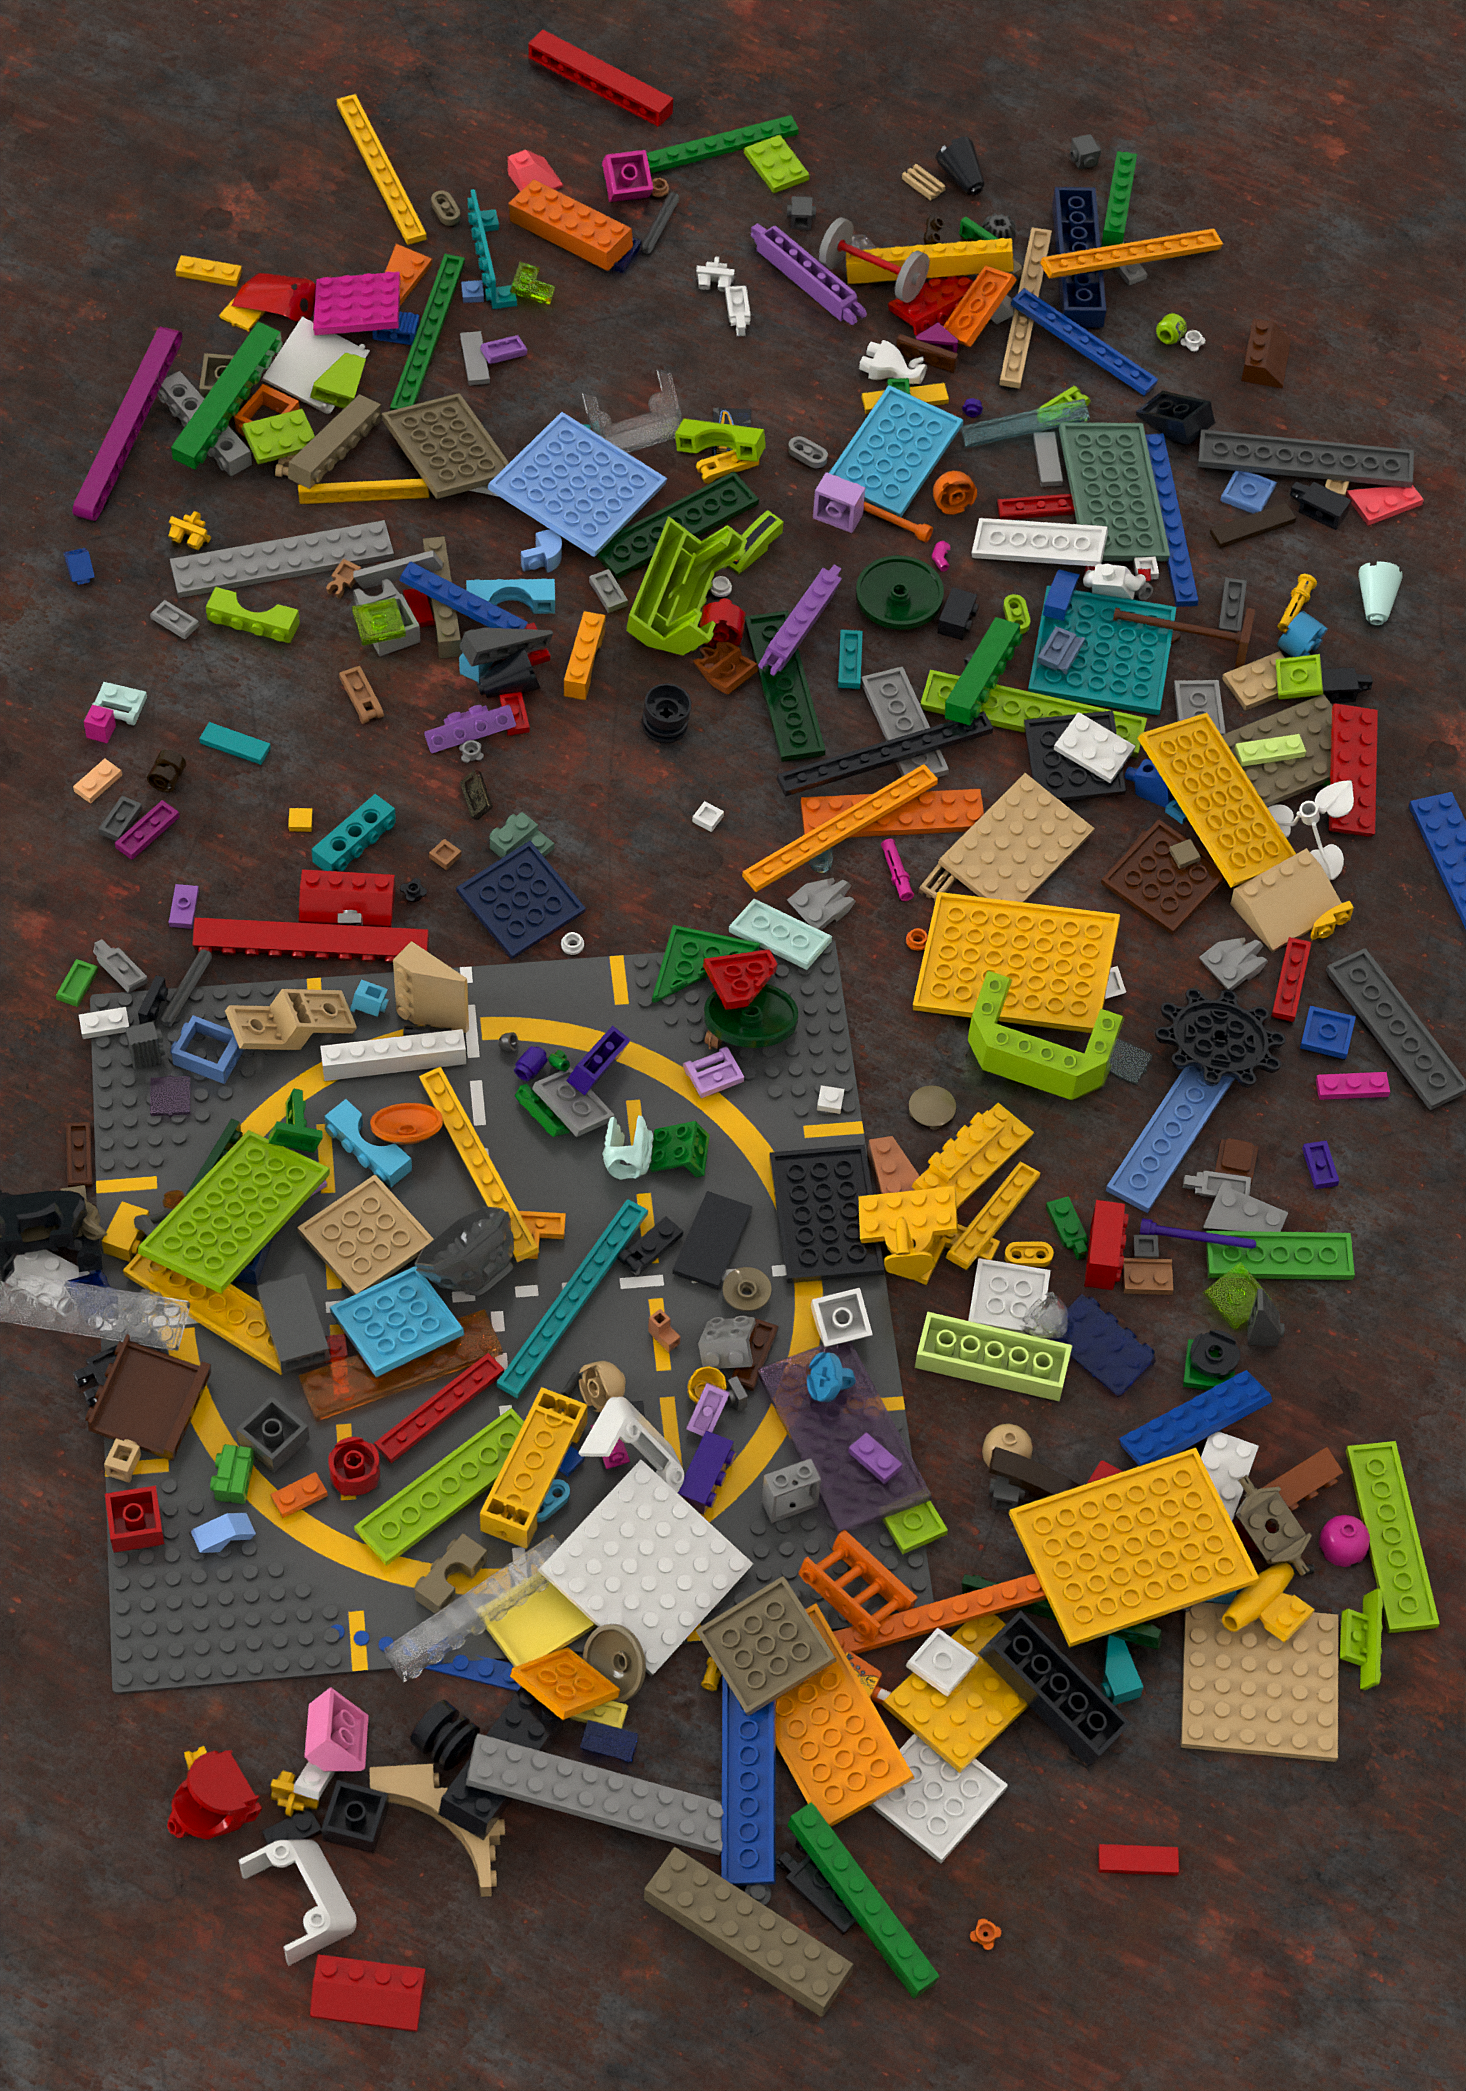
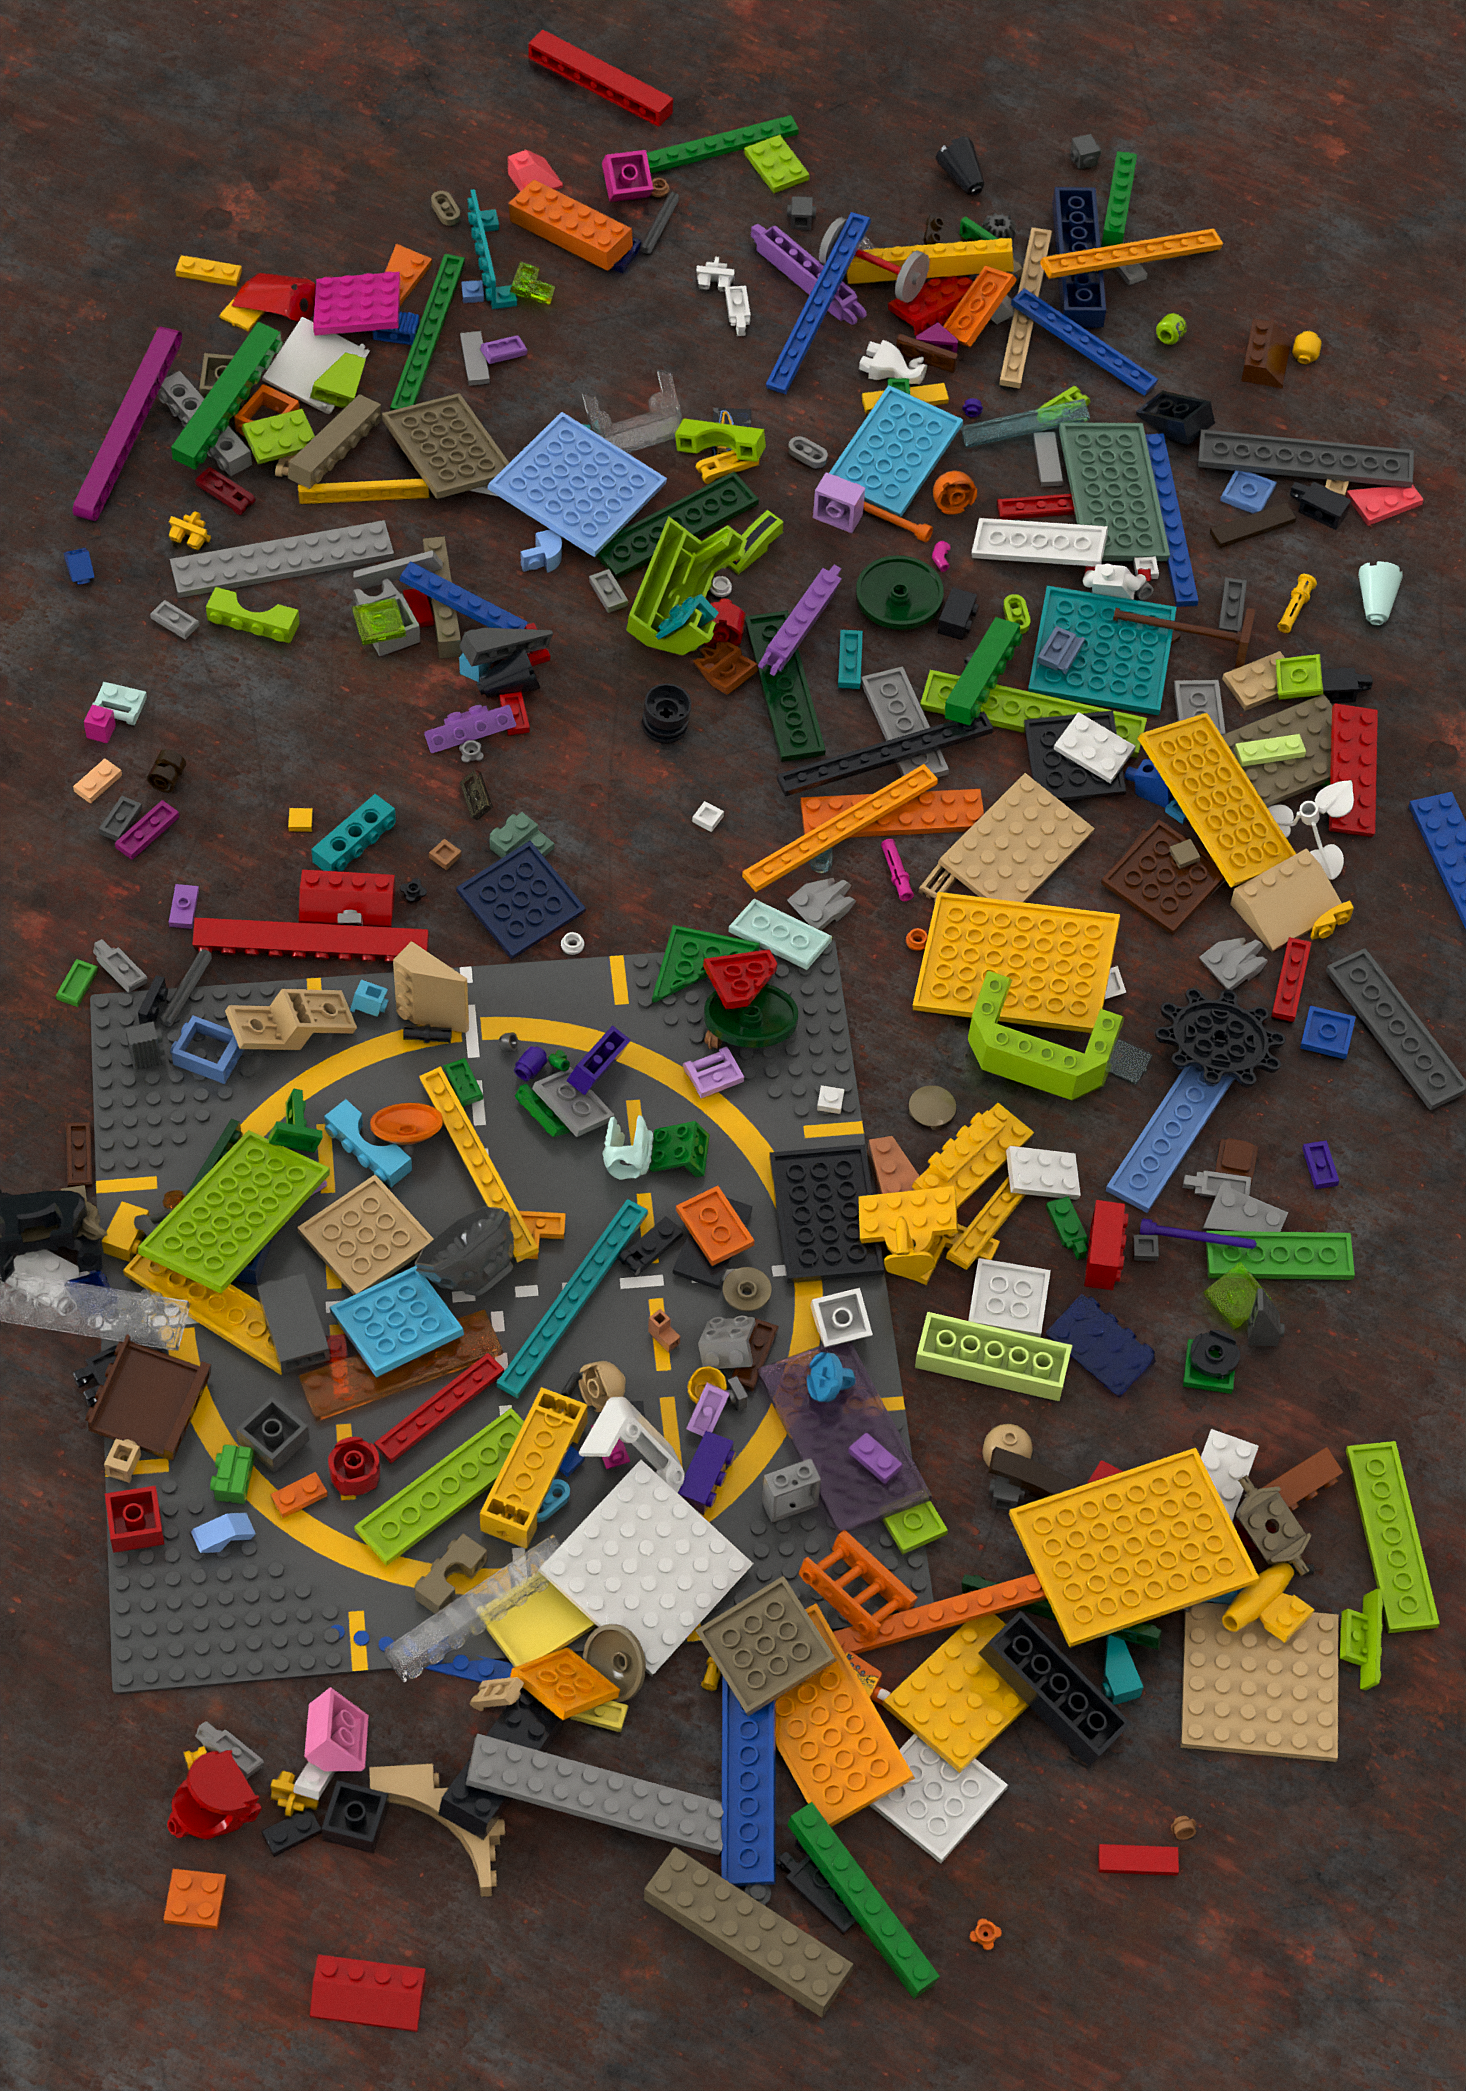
white plate [79,1007,129,1039] -> none
clear purple piece [150,1075,190,1117] -> none
teal tile [199,722,271,765] -> none
white windscreen [239,1840,357,1965] -> none
white brick [320,1029,466,1081] -> none
medium nougat plate [326,558,362,599] -> none
yellow plate [336,94,427,245] -> none
medium nougat plate [339,666,384,724] -> none
black wheel [410,1700,480,1771] -> none
medium azure arch [466,578,555,614] -> none
light orange arch [564,611,605,700] -> none
clear blue hinge [580,1720,639,1763] -> none
tan tile [902,164,945,201] -> none
white plate [906,1628,979,1697] -> none
yellow plate [1004,1242,1054,1268] -> none
clear cylinder [1020,1292,1069,1340] -> none
blue slope [1043,569,1080,621] -> none
blue plate [1119,1370,1273,1466] -> none
medium nougat plate [1123,1258,1173,1295] -> none
white plate [1180,330,1205,352] -> none
dark azure brick [1277,611,1328,657] -> none
dark pink plate [1316,1072,1390,1100] -> none
dark pink cylinder [1318,1515,1370,1567] -> none
none -> orange plate [164,1869,227,1929]
none -> dark red plate [195,466,256,515]
none -> light grey hinge [195,1721,264,1779]
none -> green plate [443,1058,483,1107]
none -> tan plate [470,1677,524,1711]
none -> teal bracket [656,594,719,639]
none -> orange plate [676,1185,755,1266]
none -> blue plate [766,212,871,394]
none -> white plate [1006,1146,1081,1200]
none -> medium nougat plate [1171,1816,1196,1840]
none -> yellow head [1292,331,1322,364]

